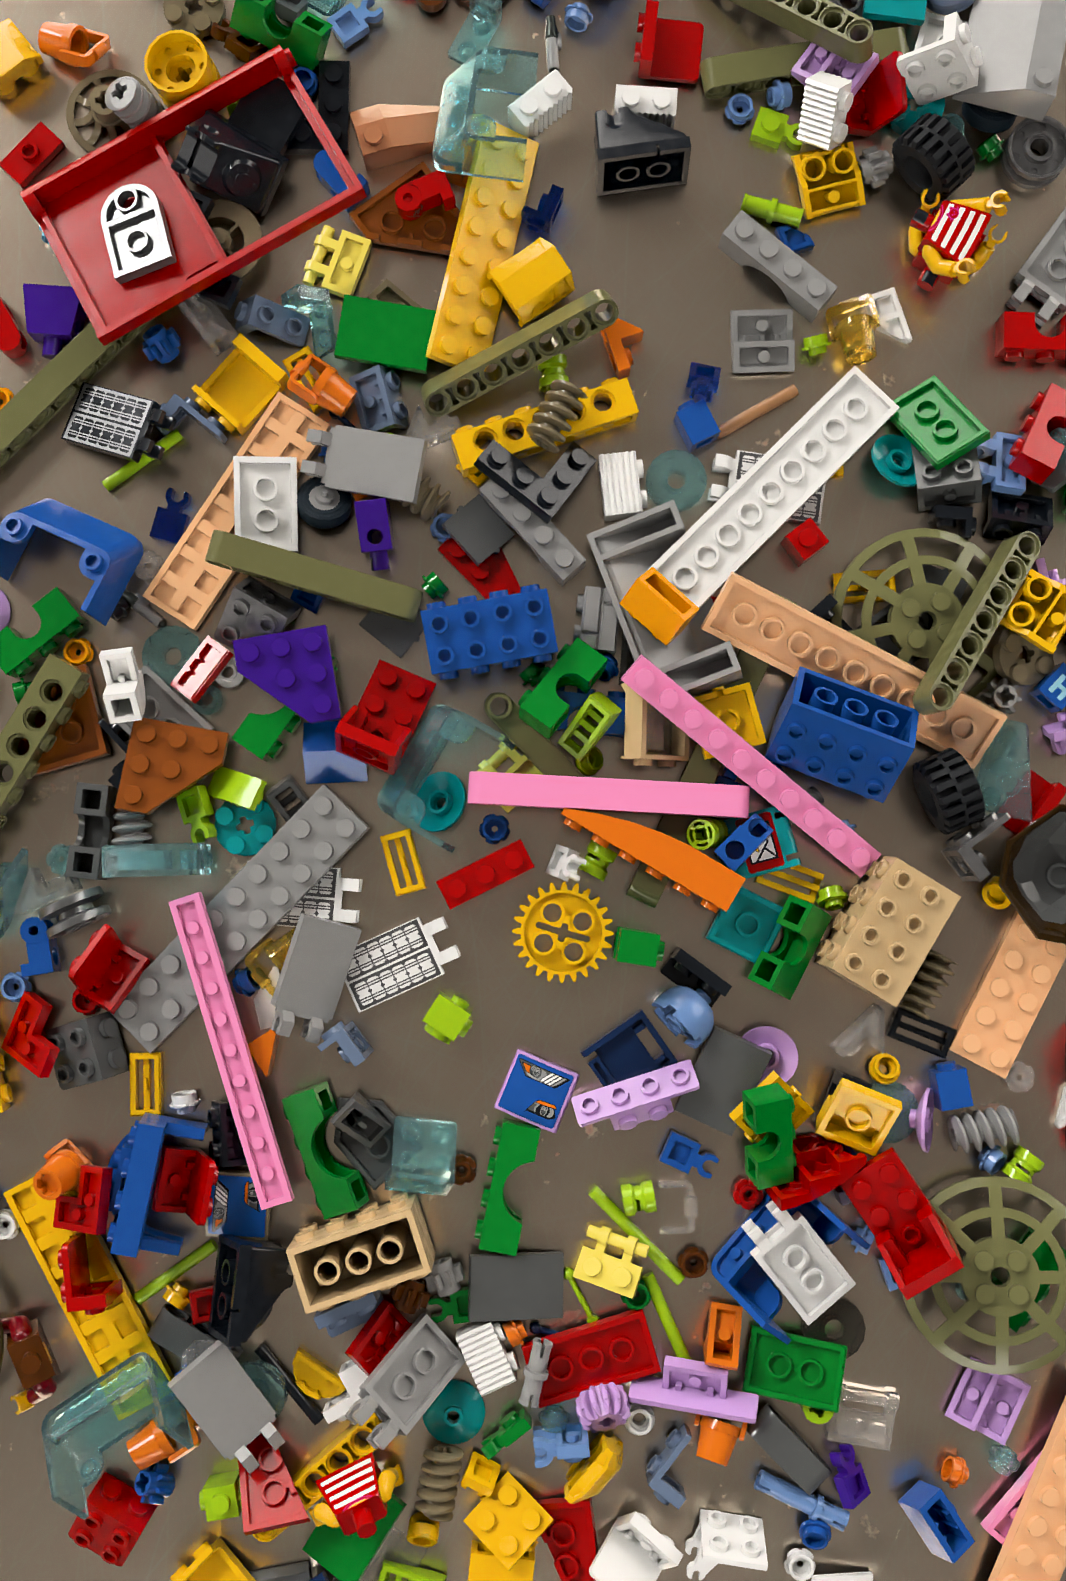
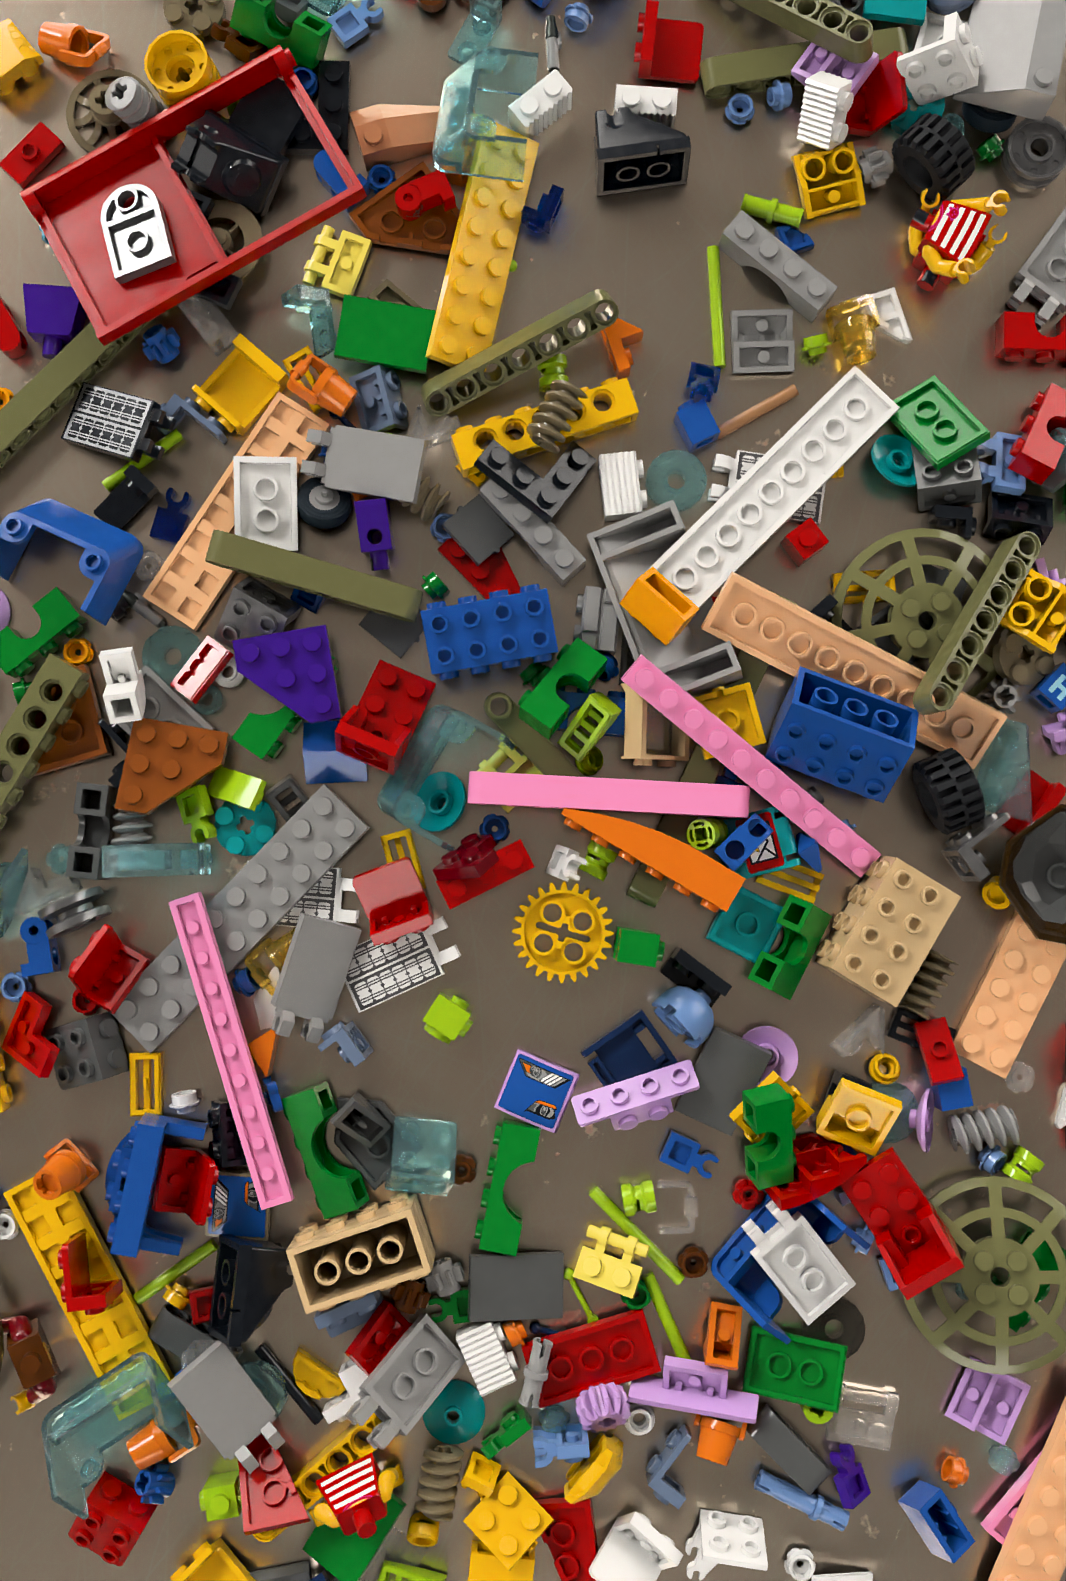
red plate [53,1165,113,1235] -> none
sand blue bracket [234,294,310,347] -> none
yellow slope [486,237,575,327] -> none
lime plate [749,106,803,151] -> none
blue plate [799,1519,831,1550] -> none
lime plate [817,885,848,911] -> none
none -> black bracket [94,464,159,529]
none -> blue piece [262,1075,284,1113]
none -> bracket [352,857,434,947]
none -> blue plate [367,164,396,194]
none -> dark red plate [432,833,499,880]
none -> lime bar [707,245,726,369]
none -> blue slope [796,833,822,873]
none -> red plate [913,1017,964,1086]

